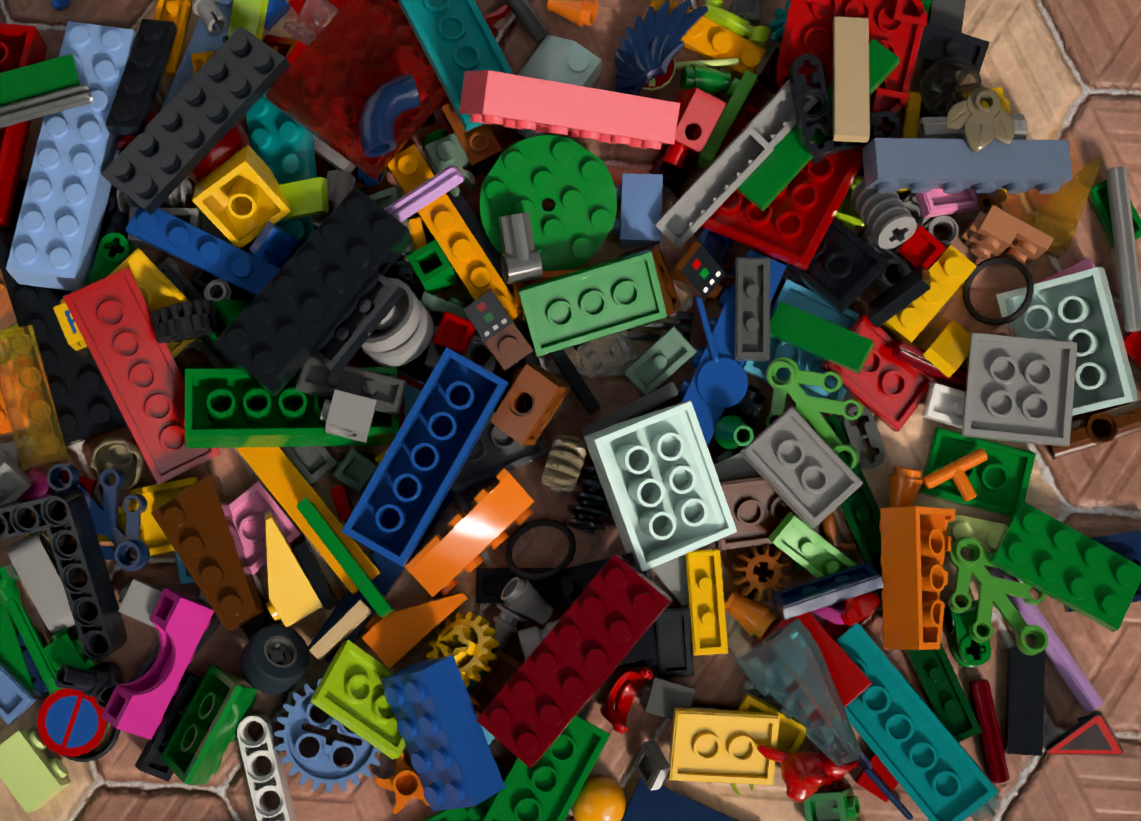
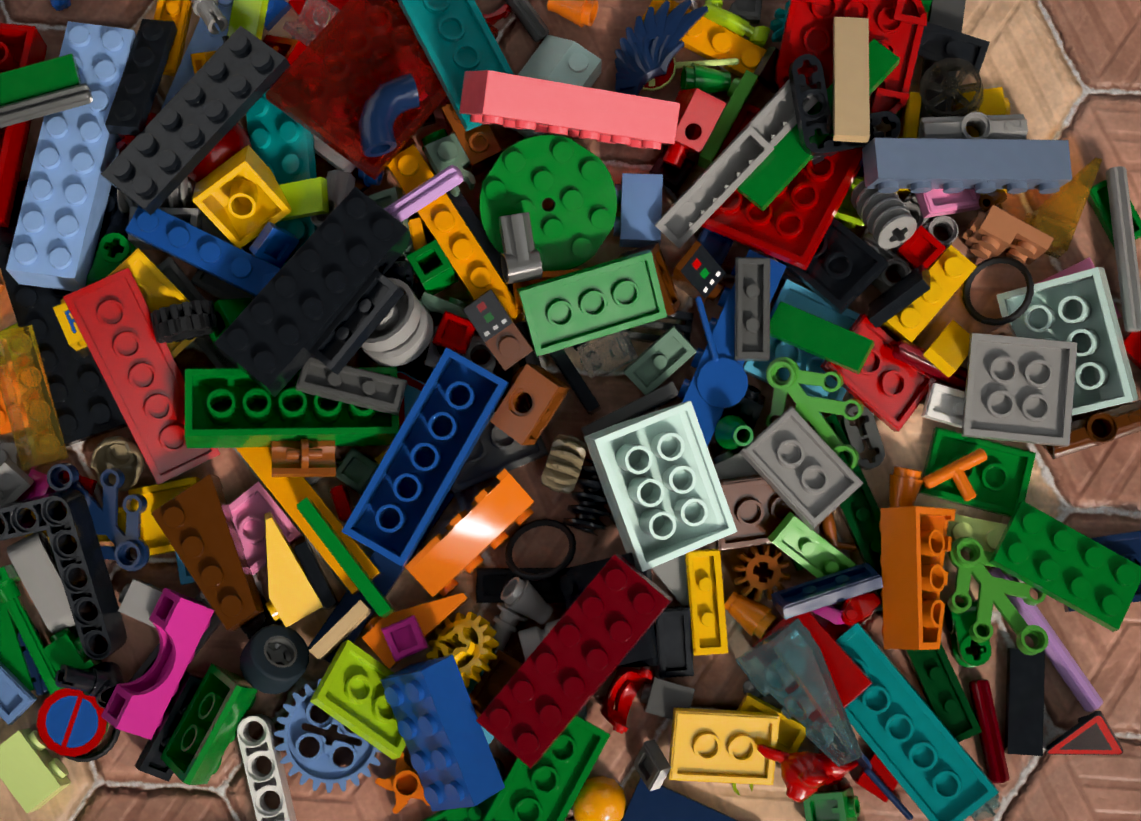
light grey pin [204,279,236,304] -> none
light grey brick [320,389,377,443] -> none
dark tan plate [946,87,1015,153] -> none
none -> dark orange hips [271,439,336,477]
none -> dark pink tile [382,615,429,662]

